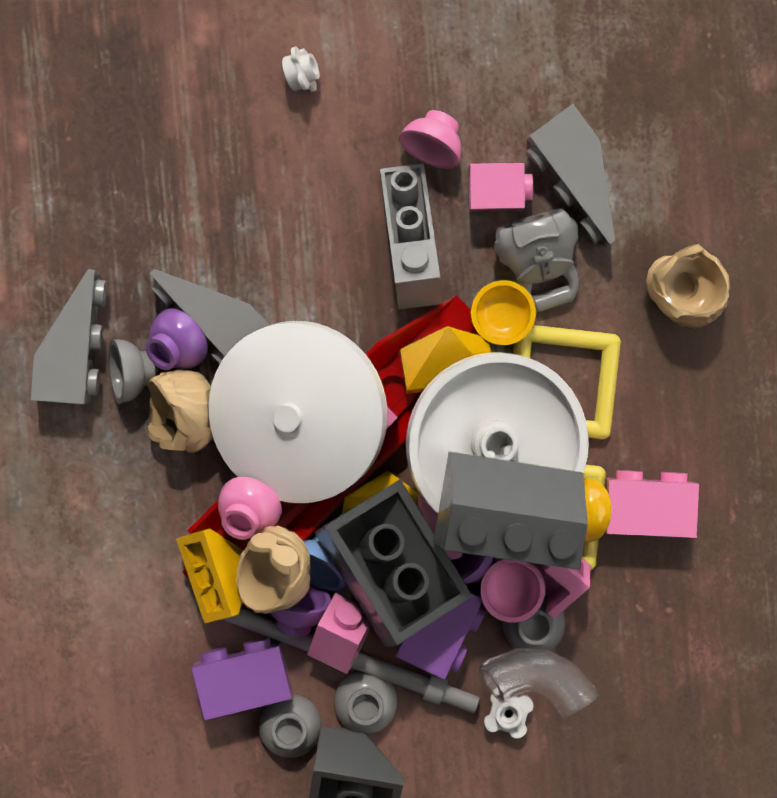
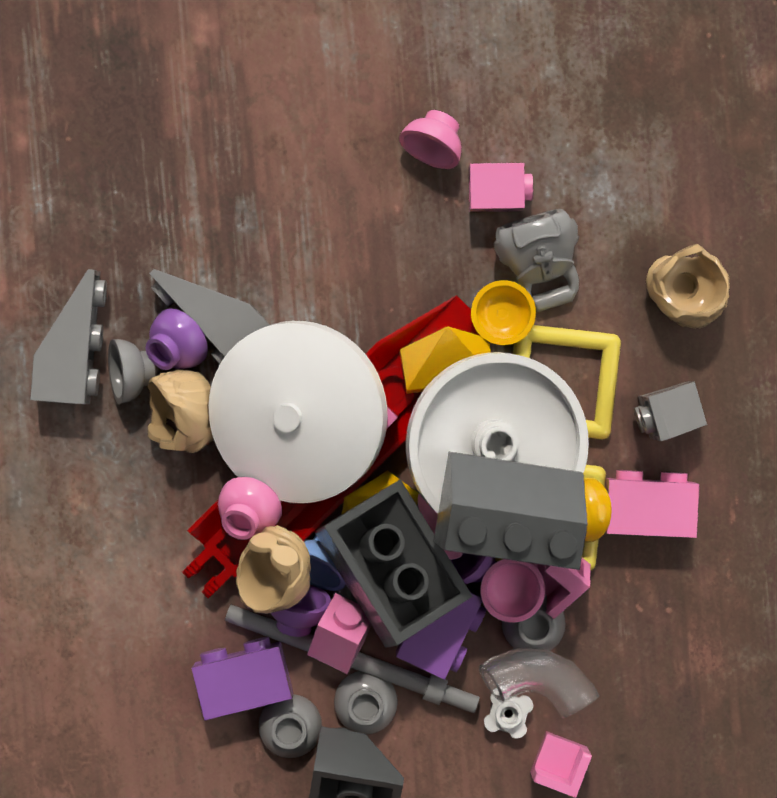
yellow slope [176,529,244,623] -> none
white plate [282,46,320,92] -> none
light grey slope [380,163,442,310] -> none
light grey slope [526,104,615,247] -> none
none -> bright pink panel [530,731,592,798]
none -> light grey slope [634,381,707,441]

